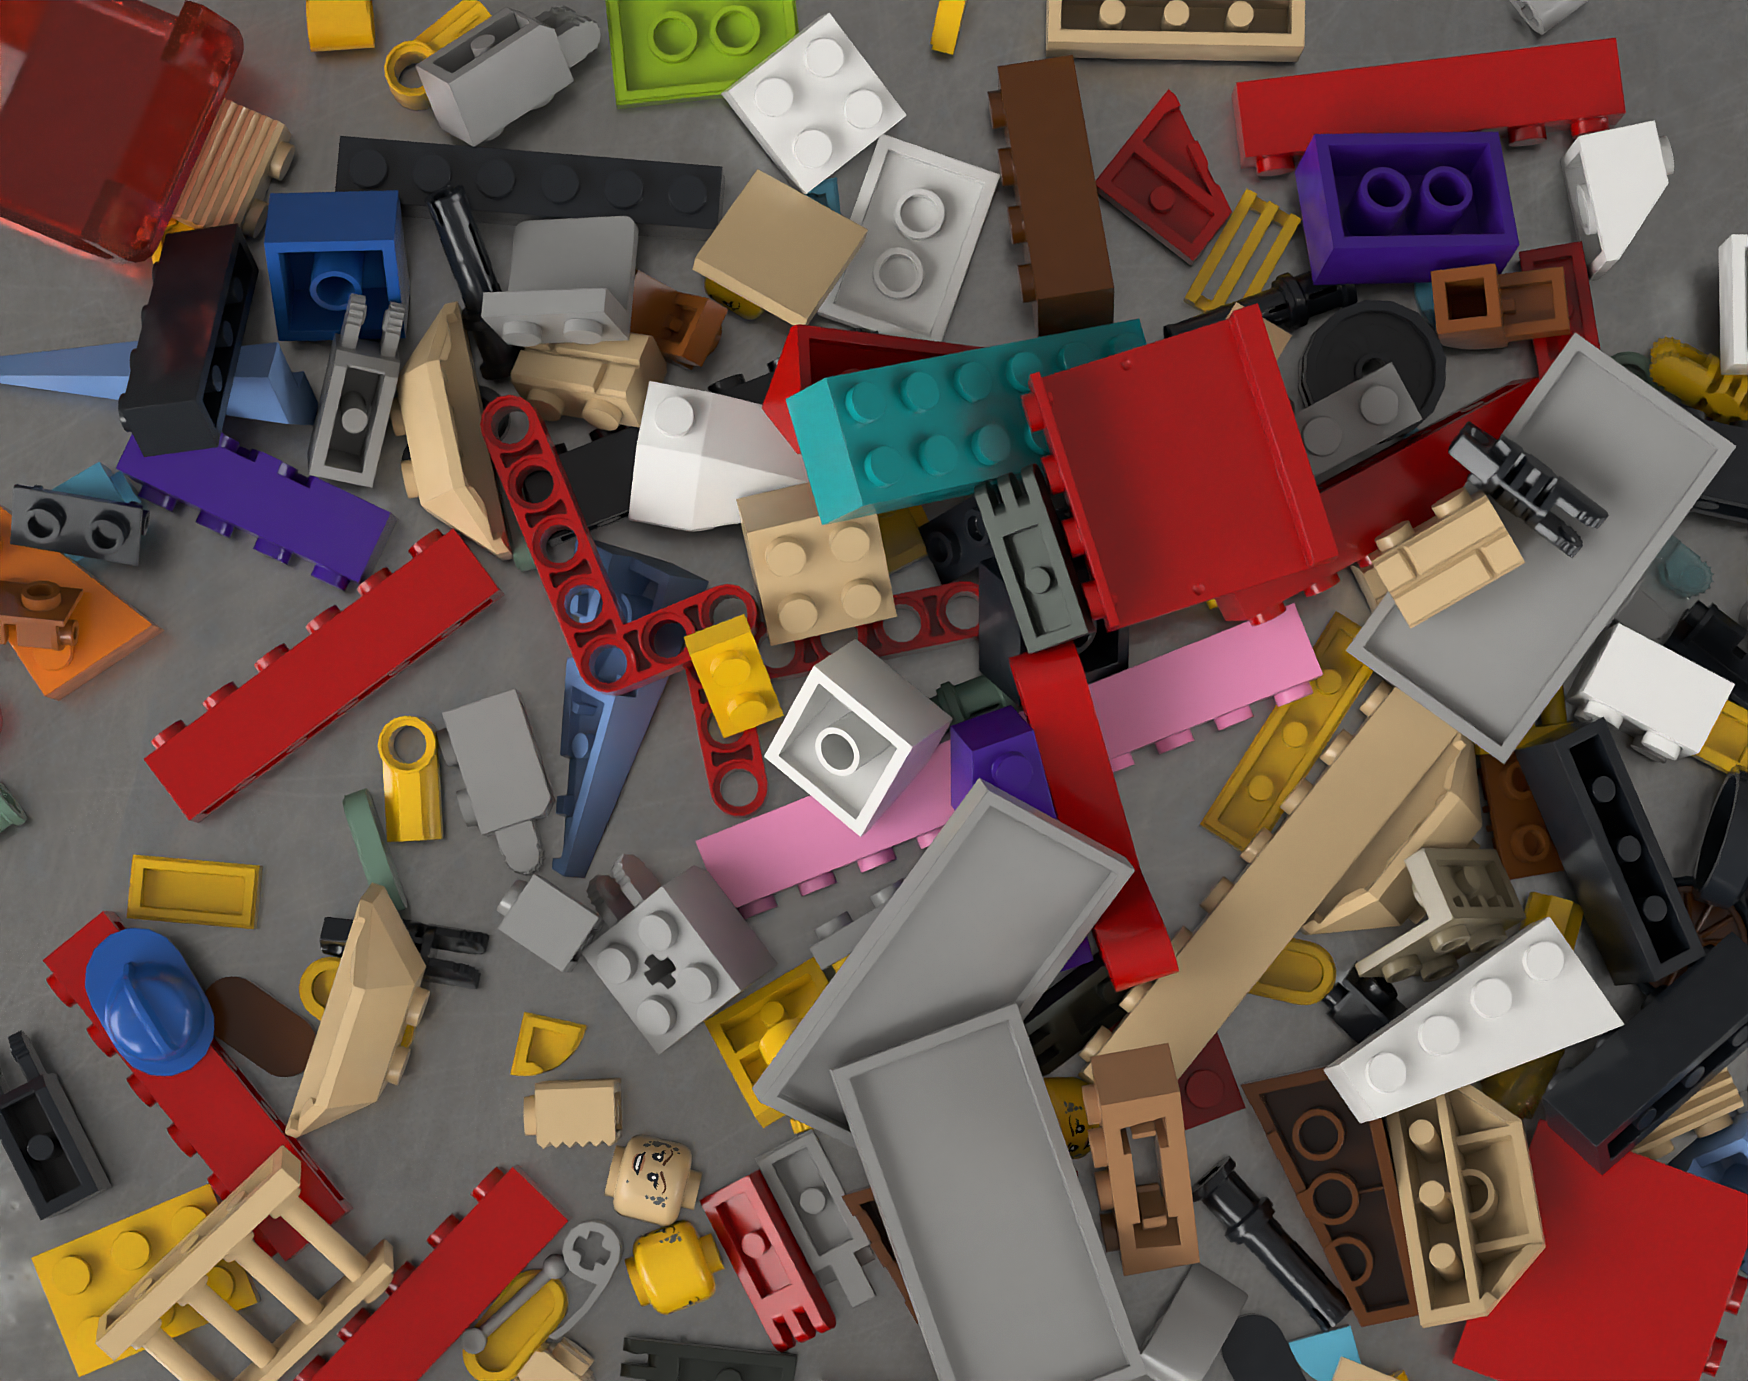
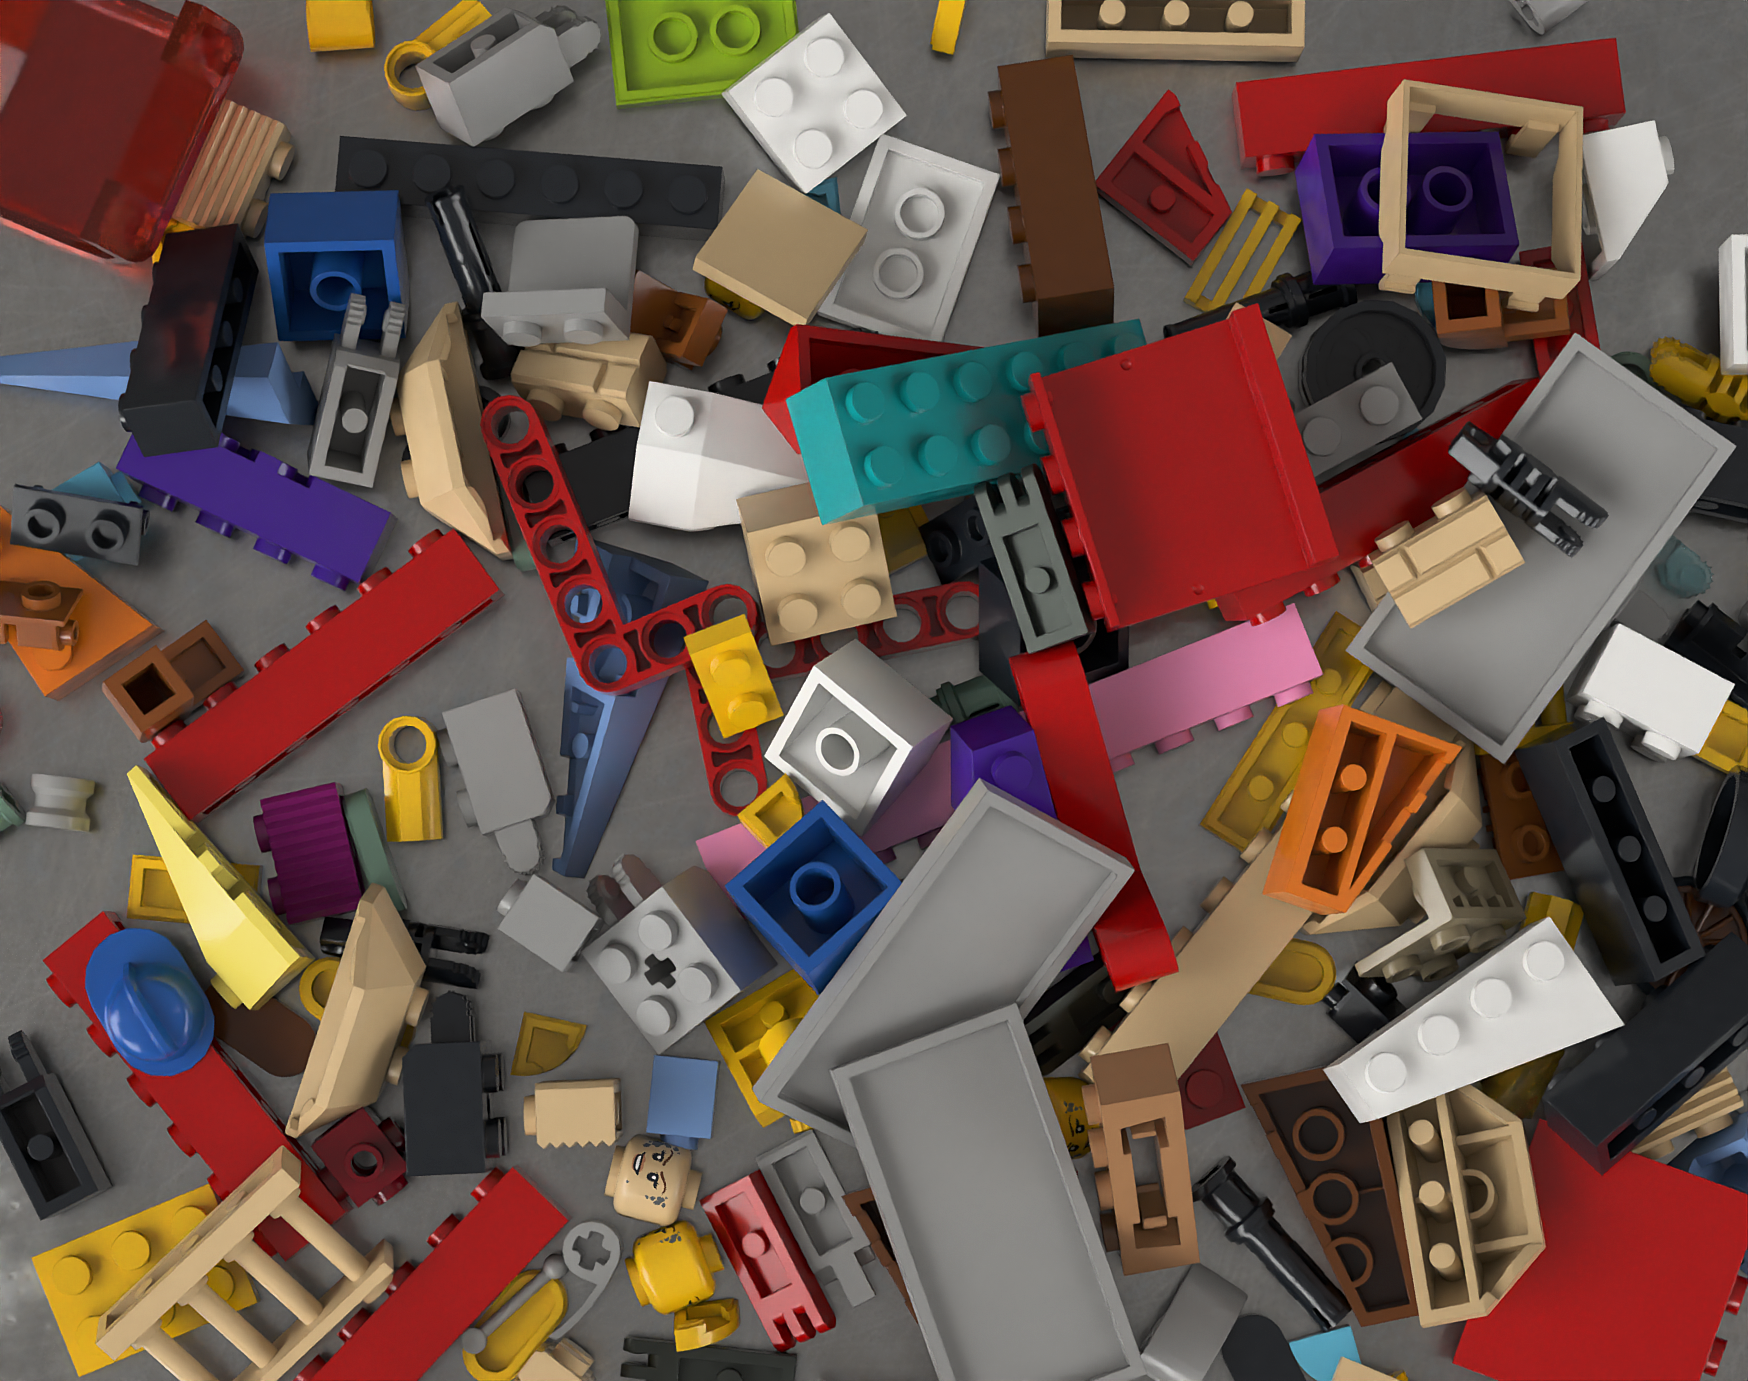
none -> light grey wheel [25,774,95,832]
none -> dark orange brick [102,620,244,743]
none -> light yellow wedge [127,765,315,1010]
none -> magenta brick [253,782,366,926]
none -> dark red brick [311,1105,409,1208]
none -> black hinge [402,990,507,1177]
none -> medium blue brick [646,1054,721,1150]
none -> yellow tile [674,1298,741,1352]
none -> blue brick [725,800,902,996]
none -> yellow tile [737,773,805,849]
none -> orange wedge [1262,704,1462,915]
none -> tan piece [1379,79,1583,312]

